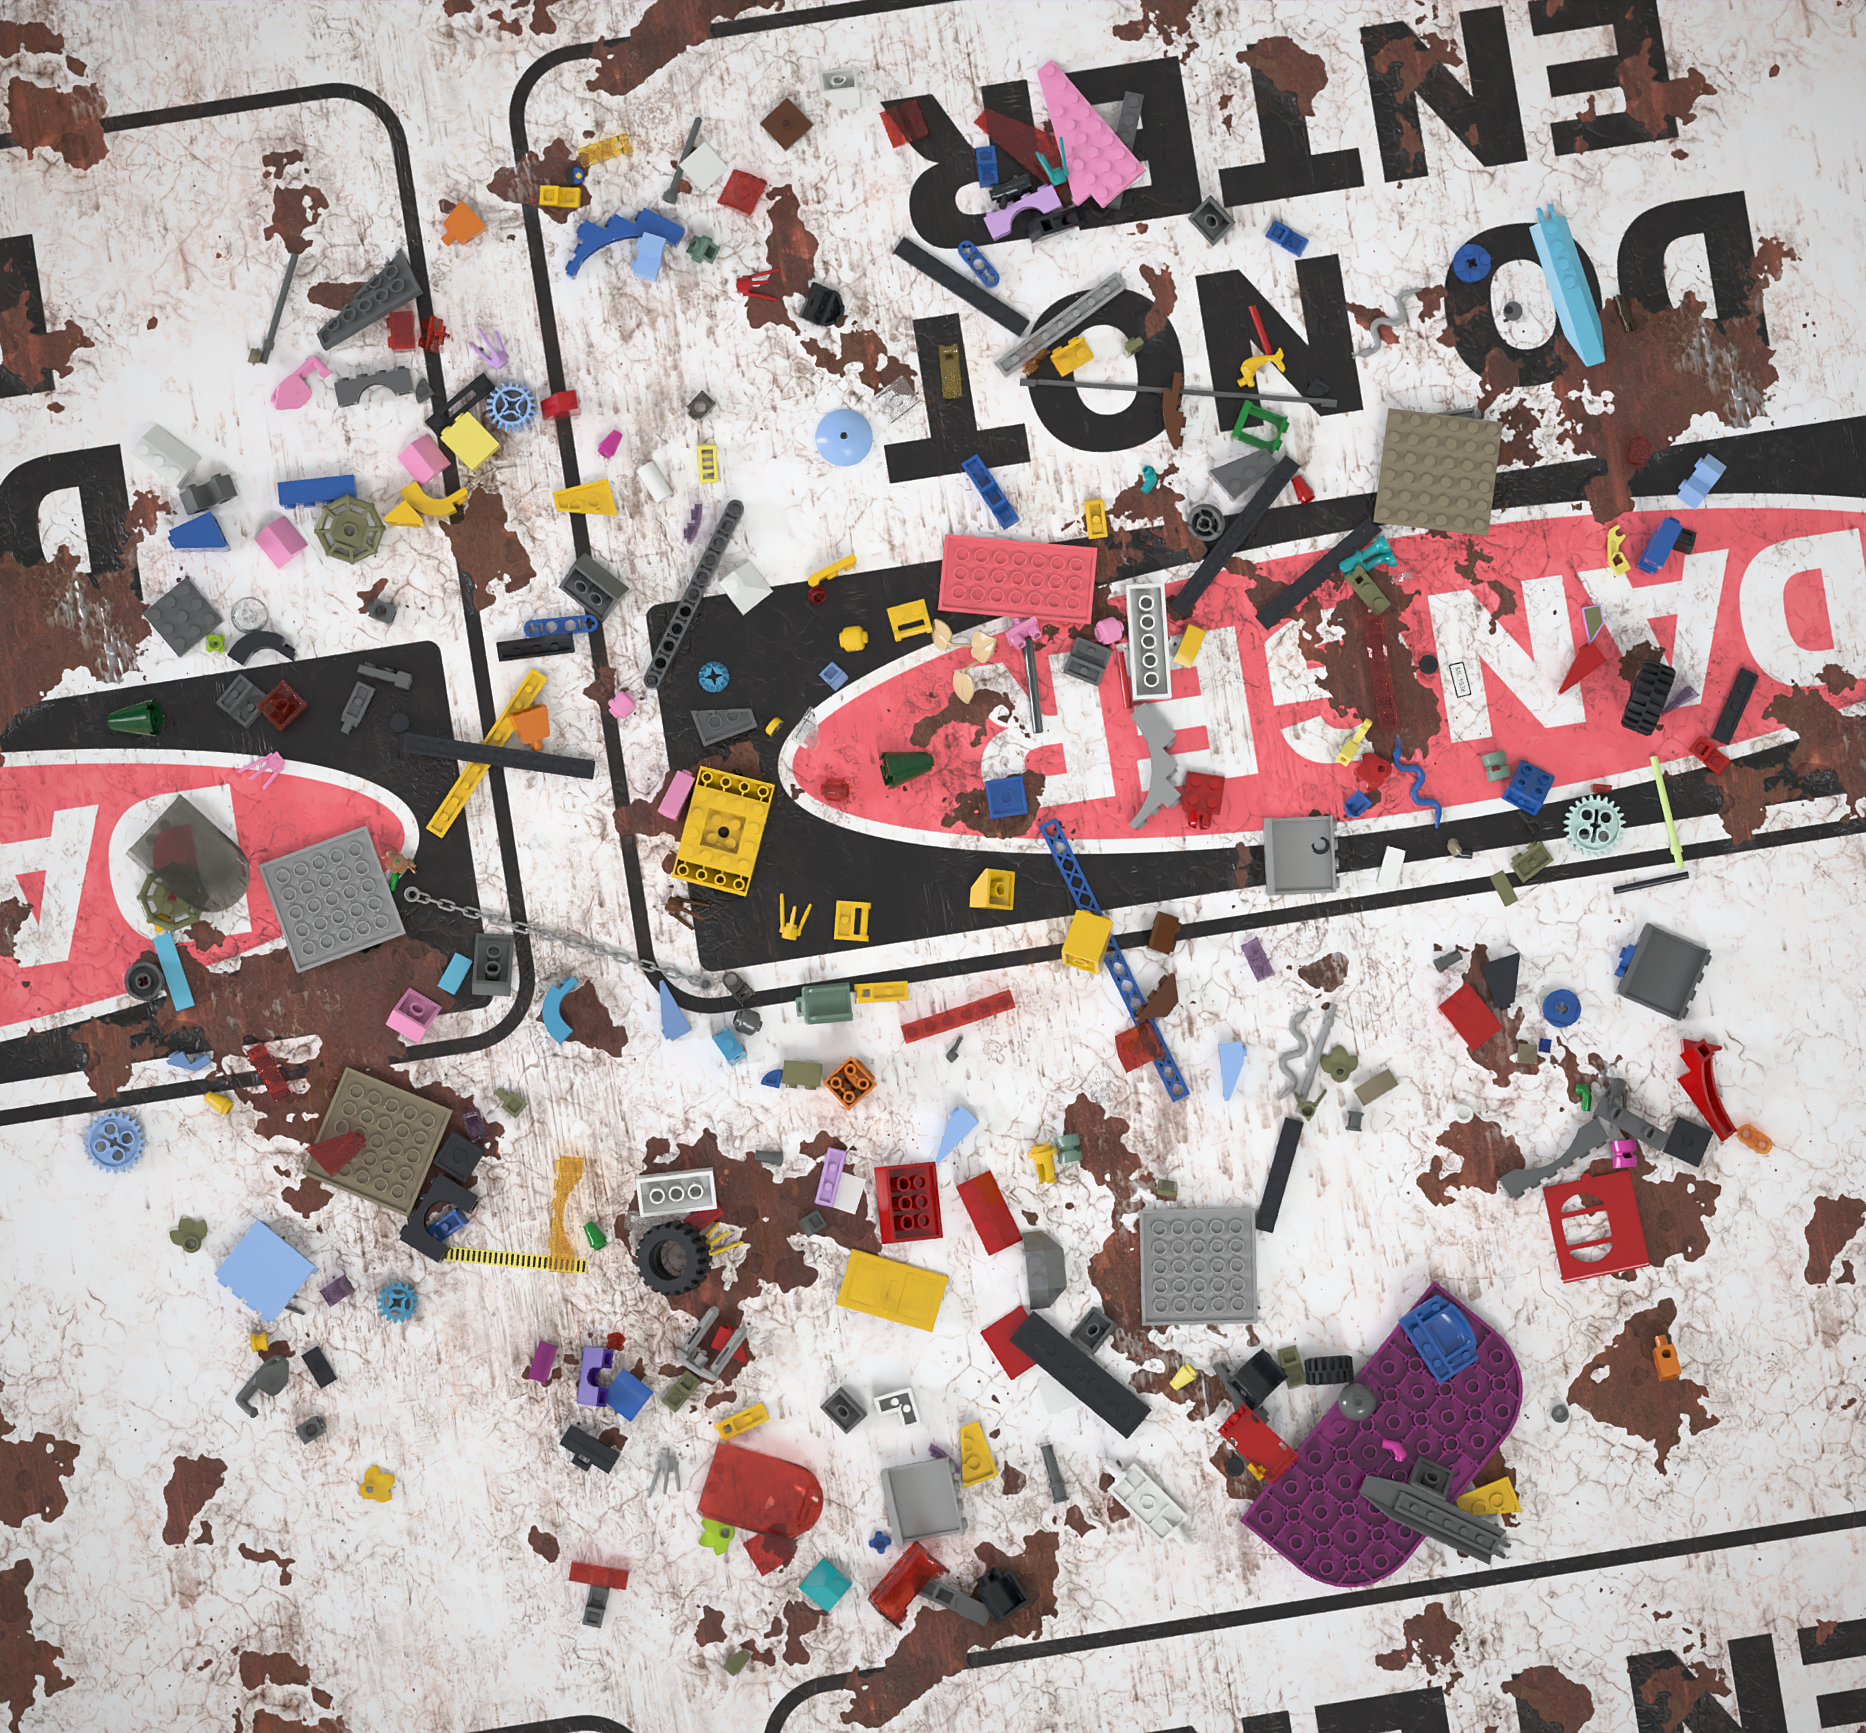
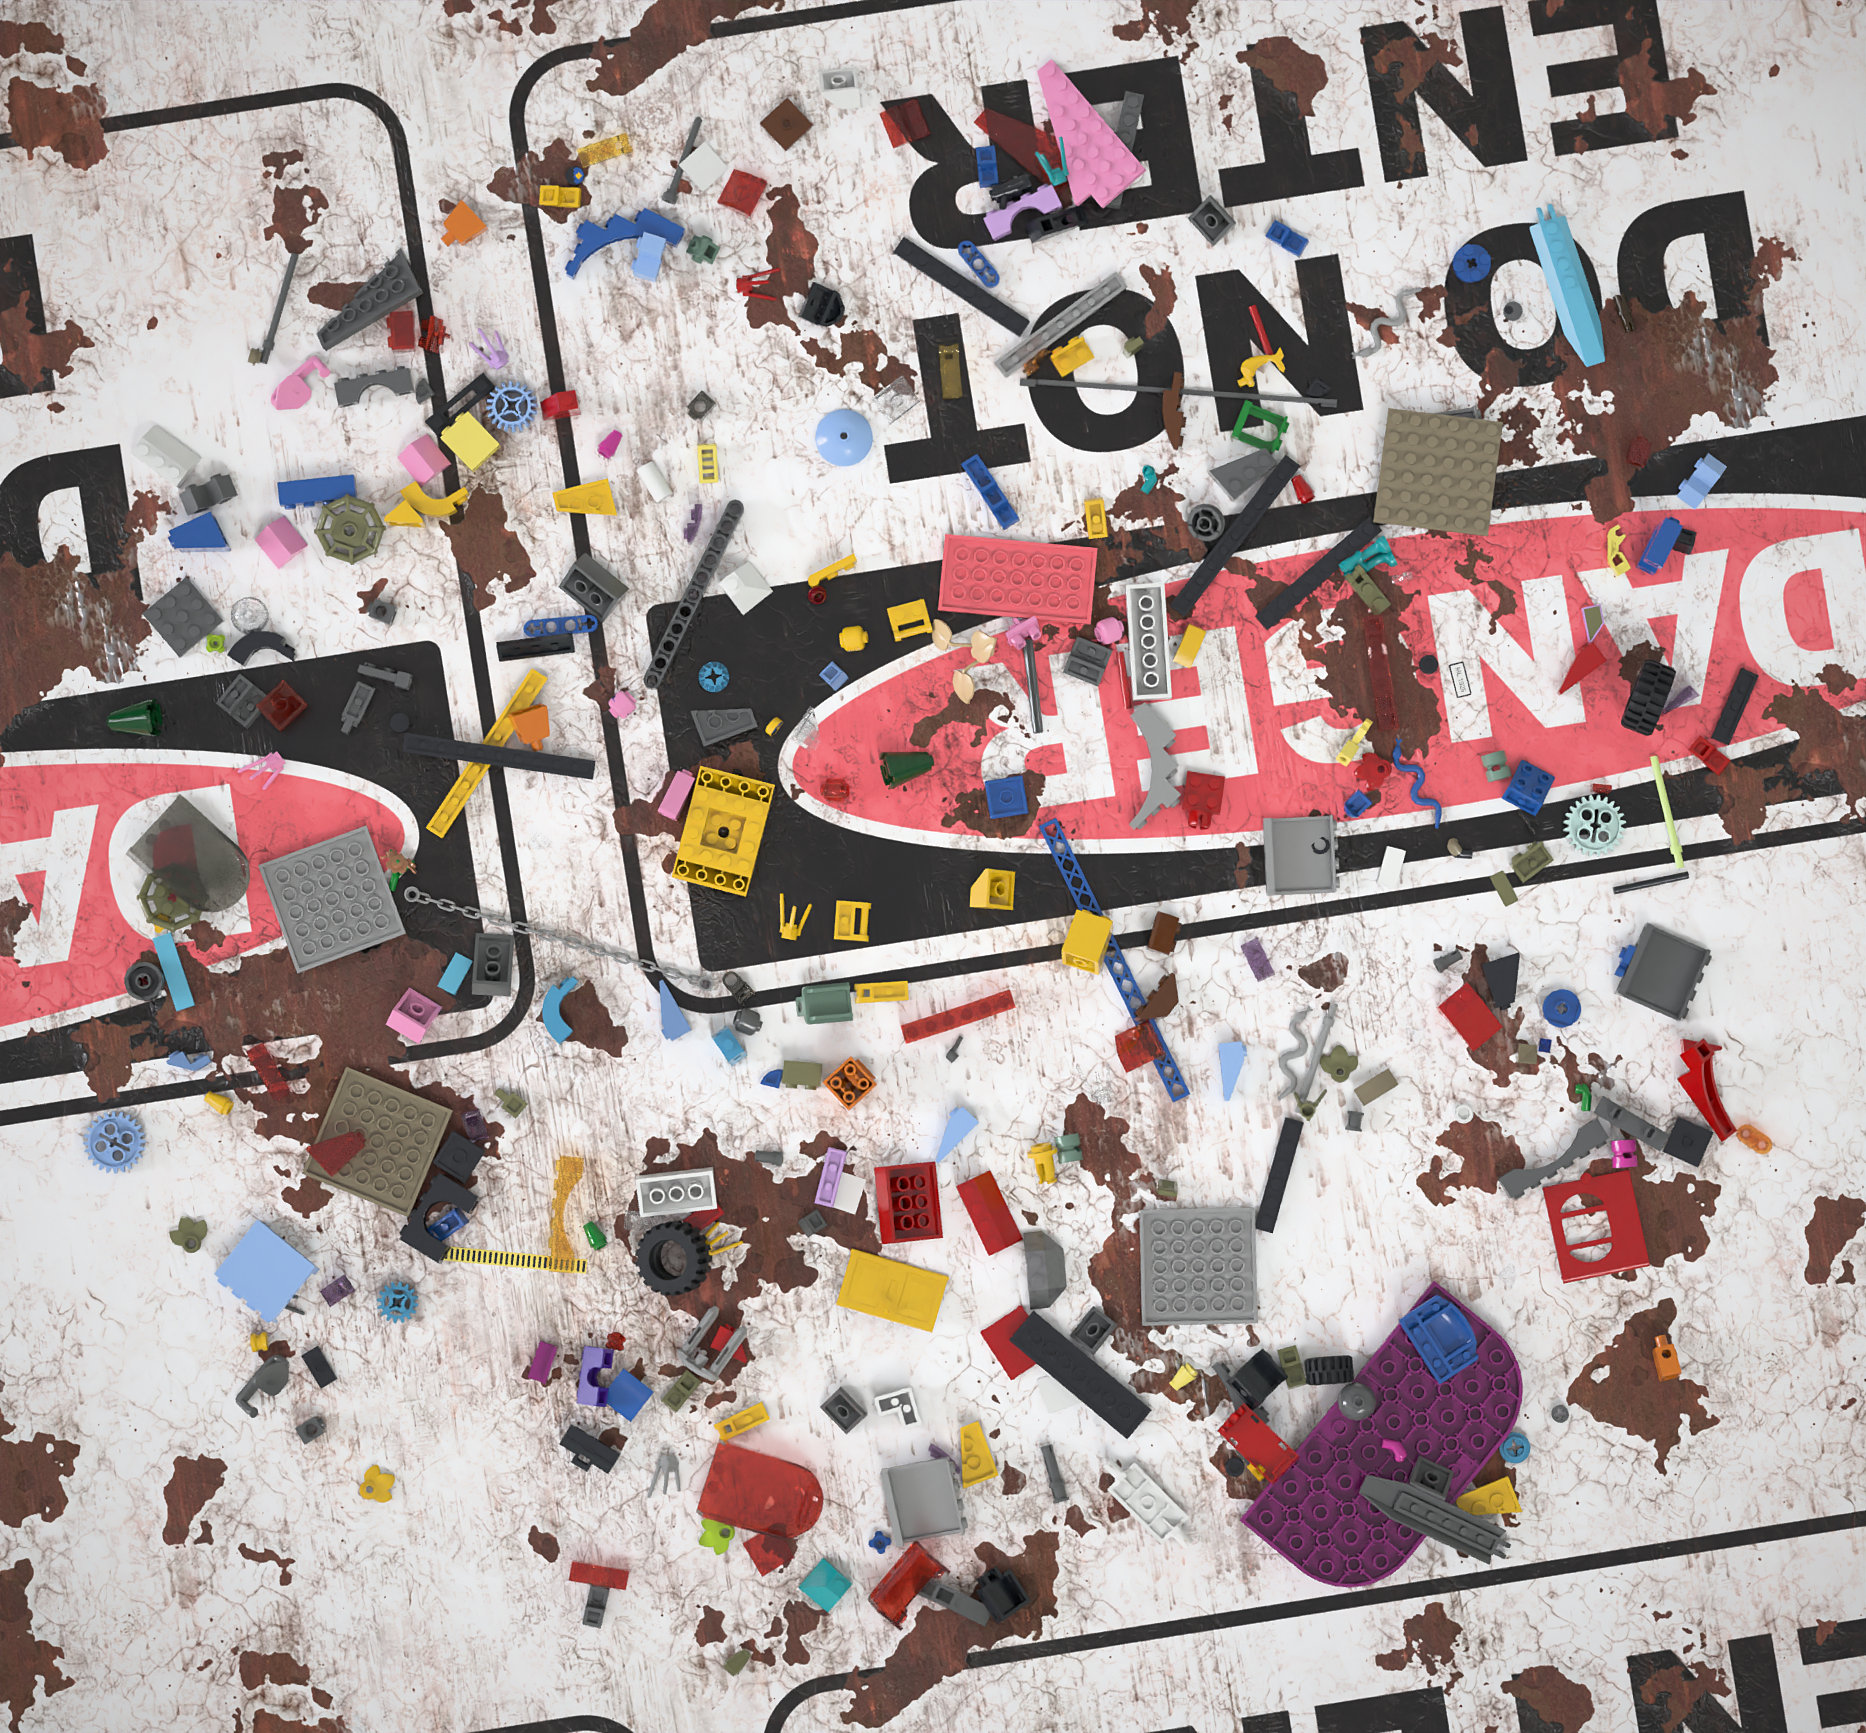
reddish brown plant [665,895,710,930] -> none
dark grey plant [1592,1078,1628,1119] -> none
none -> dark azure gear [1499,1433,1530,1463]

